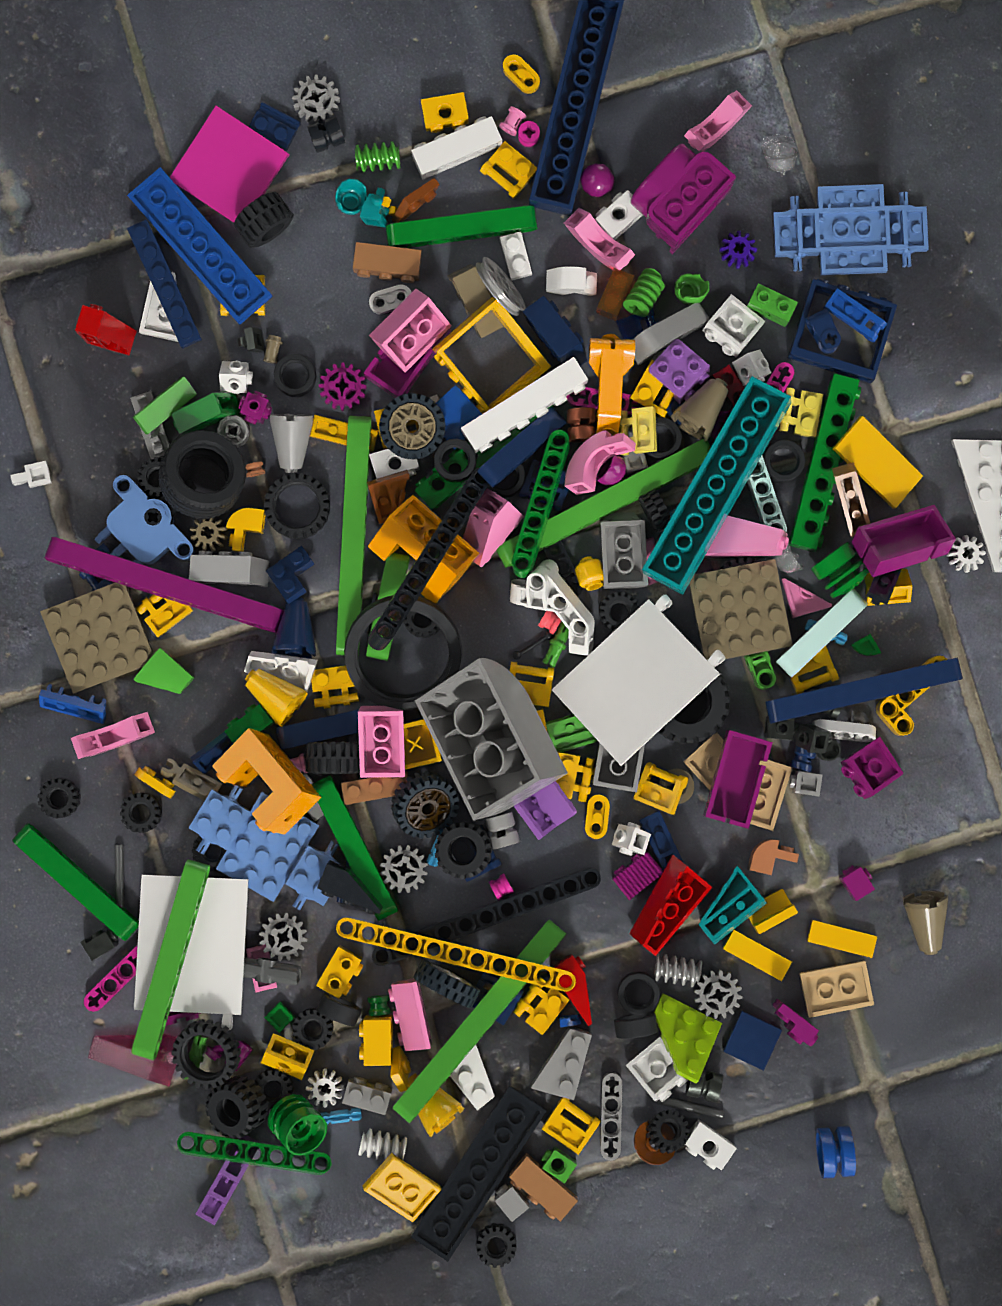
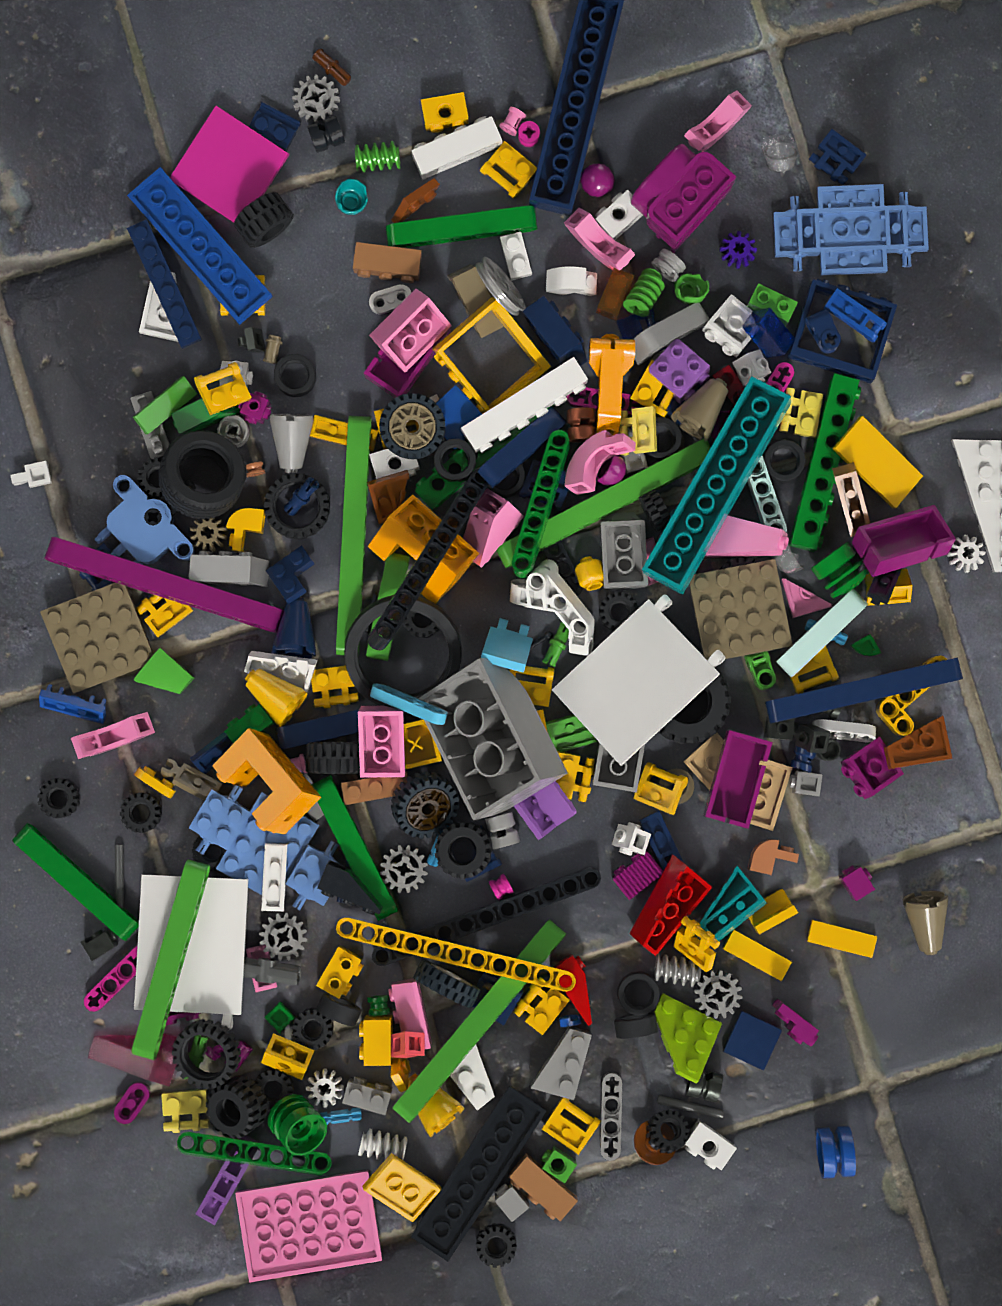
red wedge [75,304,137,356] -> none
magenta gear [319,362,367,411] -> none
teal piece [360,188,398,228] -> none
yellow plate [503,54,540,94] -> none
coral wheel [538,611,561,634] -> none
yellow plate [585,795,610,839] -> none
white plate [626,1037,688,1102] -> none
tan plate [799,960,874,1018] -> none
none -> magenta plate [114,1082,151,1124]
none -> light yellow plate [161,1089,209,1133]
none -> yellow plate [194,362,252,415]
none -> bright pink plate [235,1170,382,1282]
none -> white tile [261,843,287,911]
none -> dark blue pin [284,477,319,516]
none -> reddish brown axle [312,48,351,86]
none -> medium azure beam [370,683,447,725]
none -> coral brick [391,1031,425,1058]
none -> medium azure tile [481,618,533,673]
none -> light grey wheel [651,248,686,282]
none -> yellow plate [674,916,720,972]
none -> clear blue piece [742,307,795,358]
none -> dark blue plate [809,129,866,186]
none -> dark orange wing [884,715,952,770]

